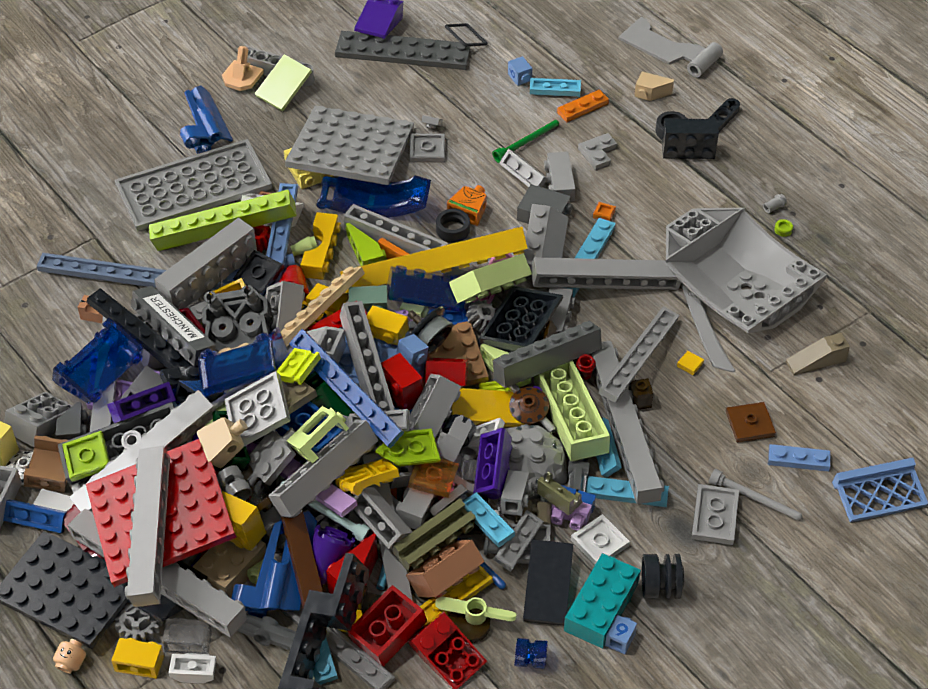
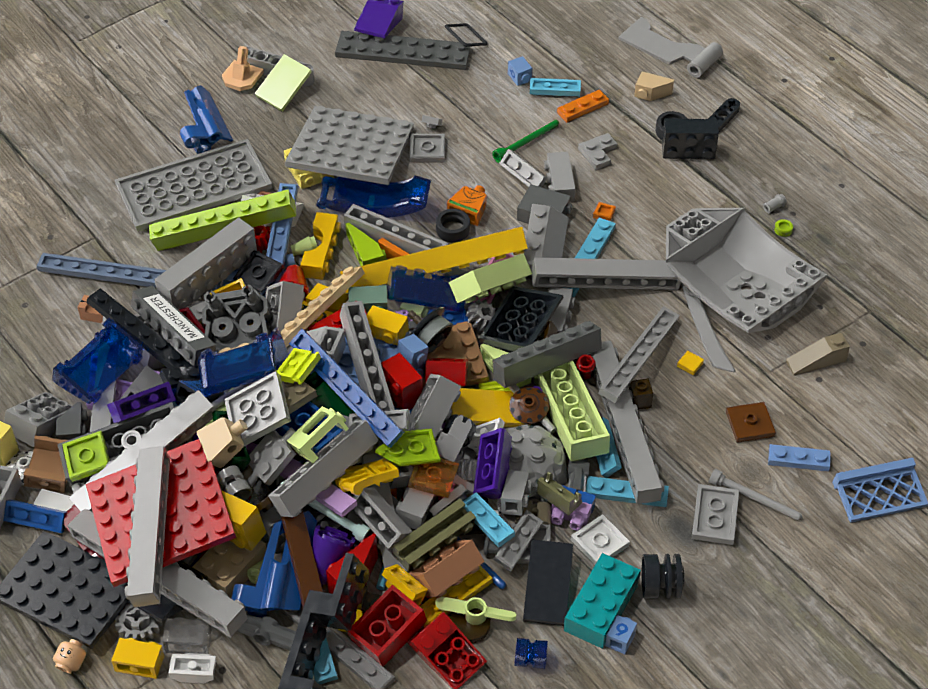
none -> yellow panel [382,564,428,607]

